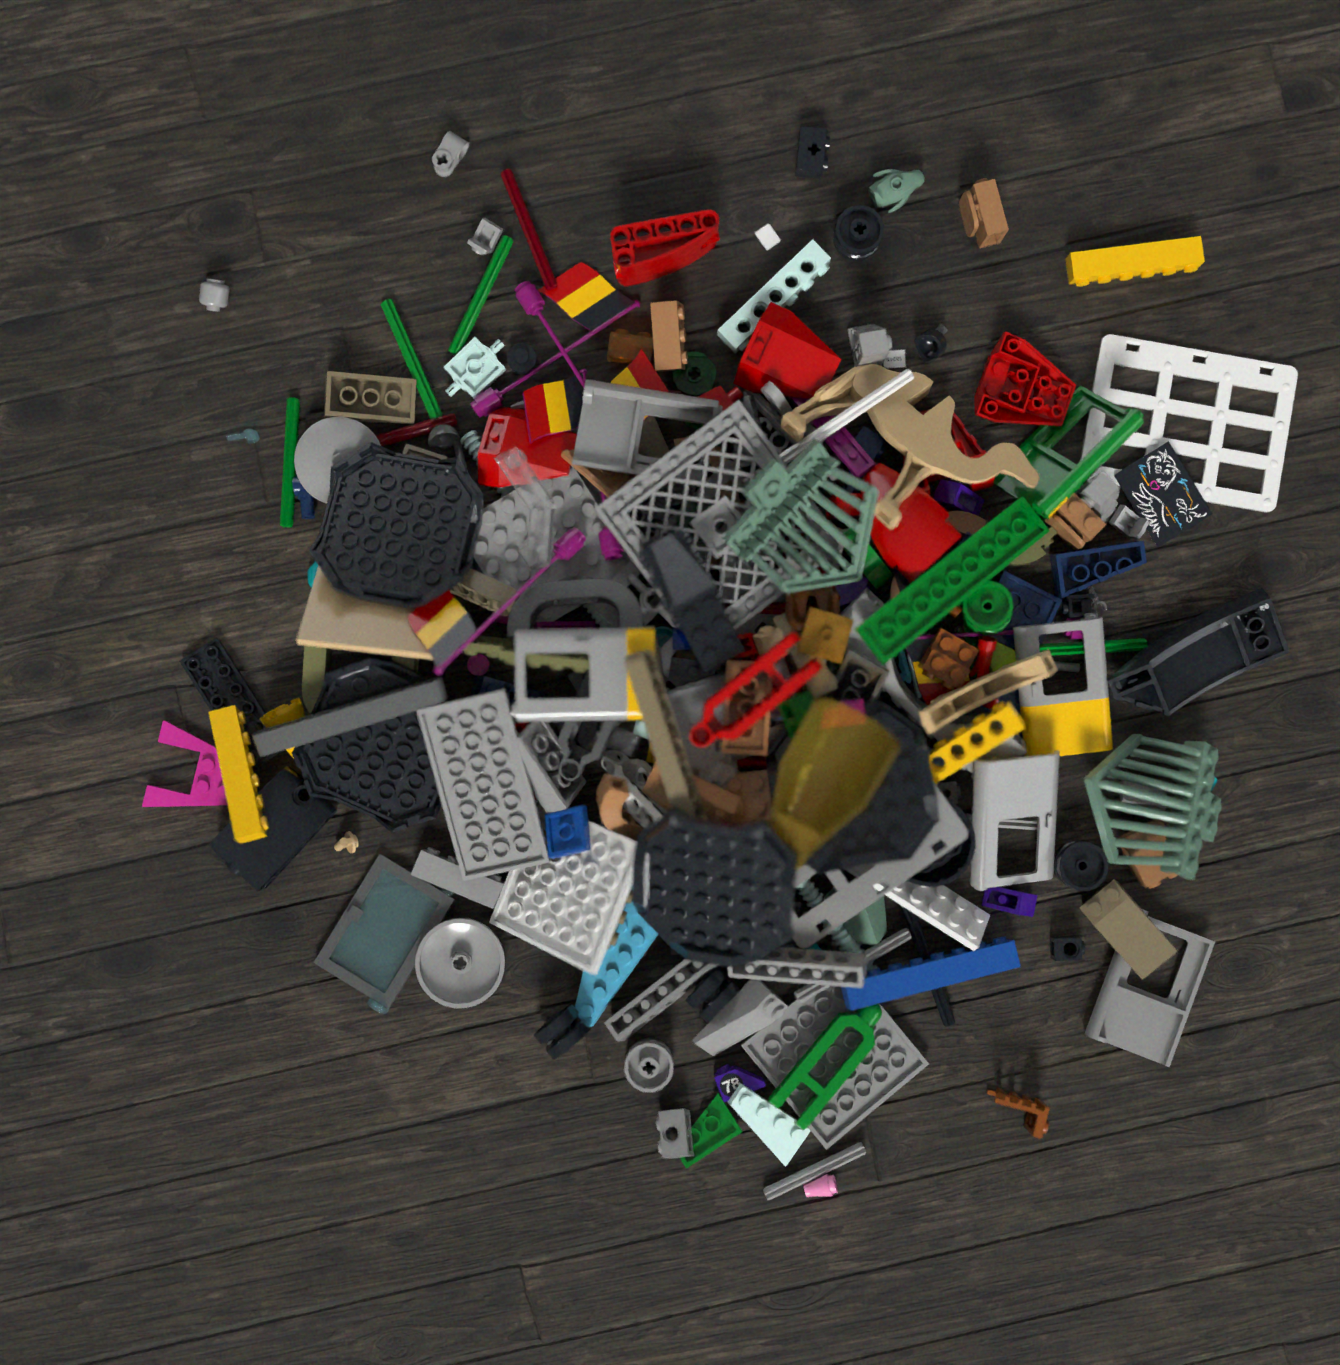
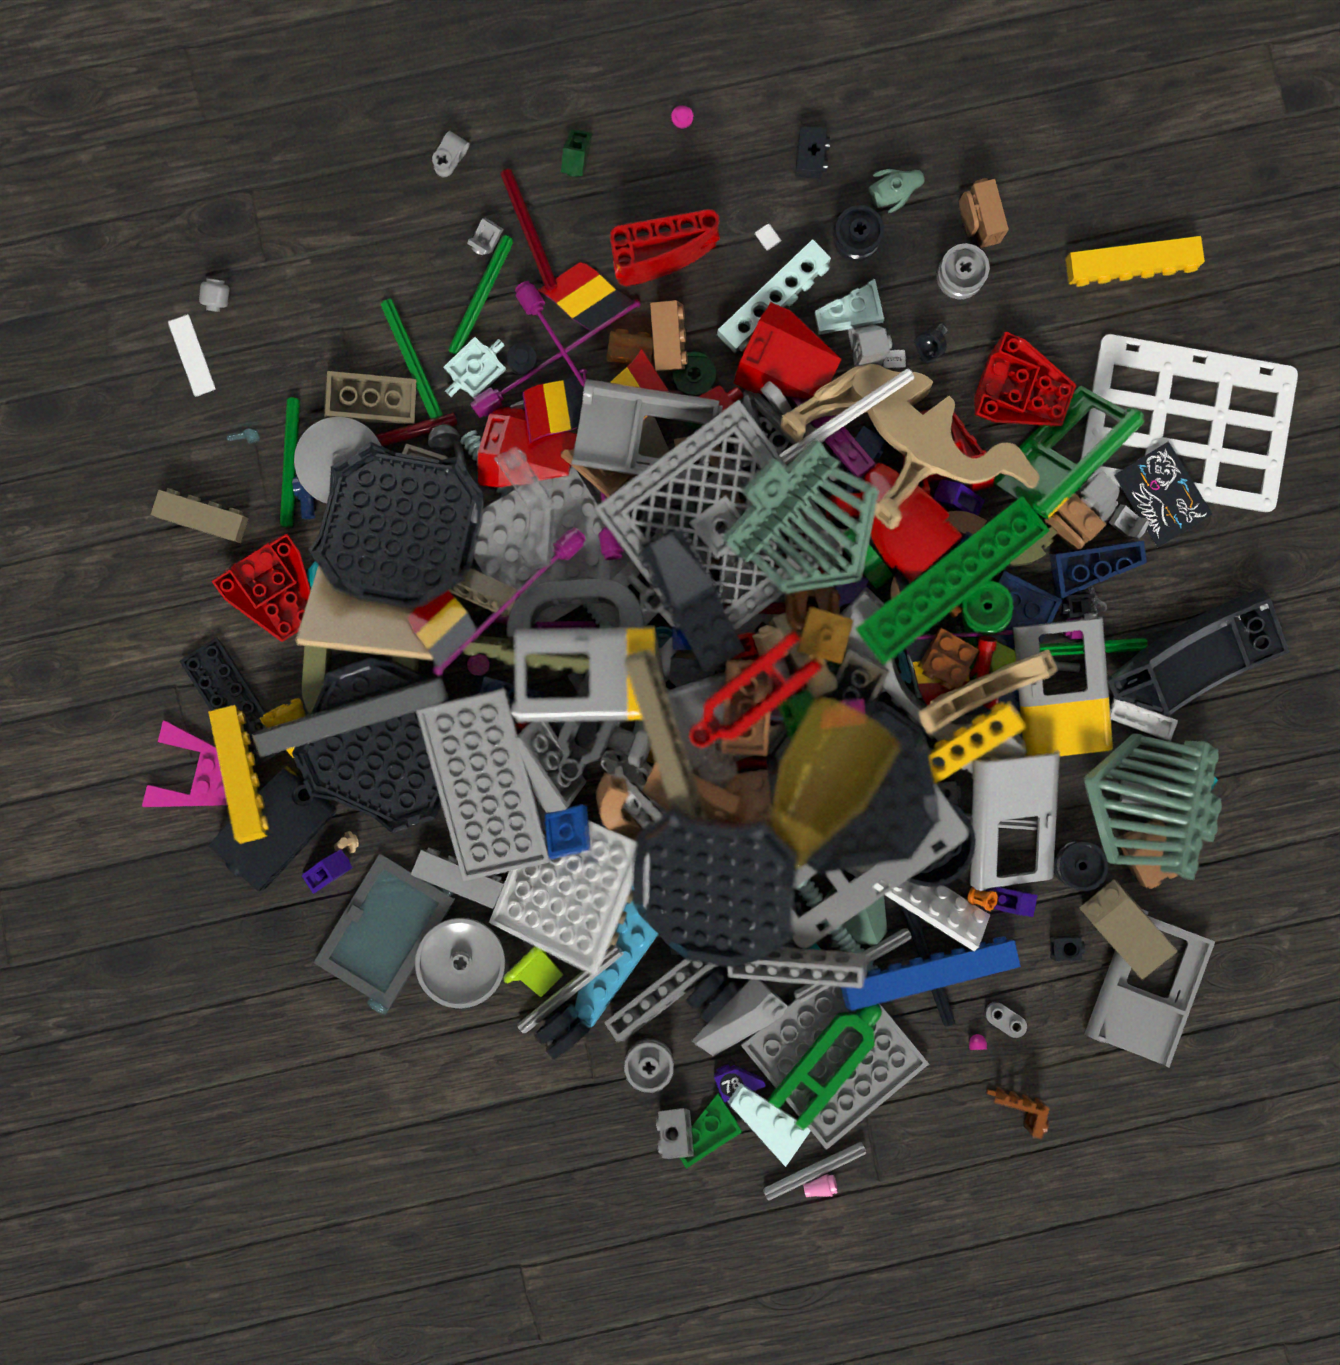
none -> dark tan brick [151,488,248,544]
none -> white sticker [168,315,215,397]
none -> red wedge [212,533,311,642]
none -> dark purple slope [301,849,353,894]
none -> lime piece [504,946,563,997]
none -> light grey axle [517,945,623,1033]
none -> dark green slope [561,129,592,177]
none -> light grey beam [628,725,651,768]
none -> dark pink plate [672,106,693,128]
none -> light aqua wing [815,279,884,335]
none -> light grey wheel [936,243,990,300]
none -> orange bush [968,887,998,911]
none -> dark pink hinge [969,1034,987,1050]
none -> light grey plate [985,1002,1027,1038]
none -> white plate [1110,698,1178,741]

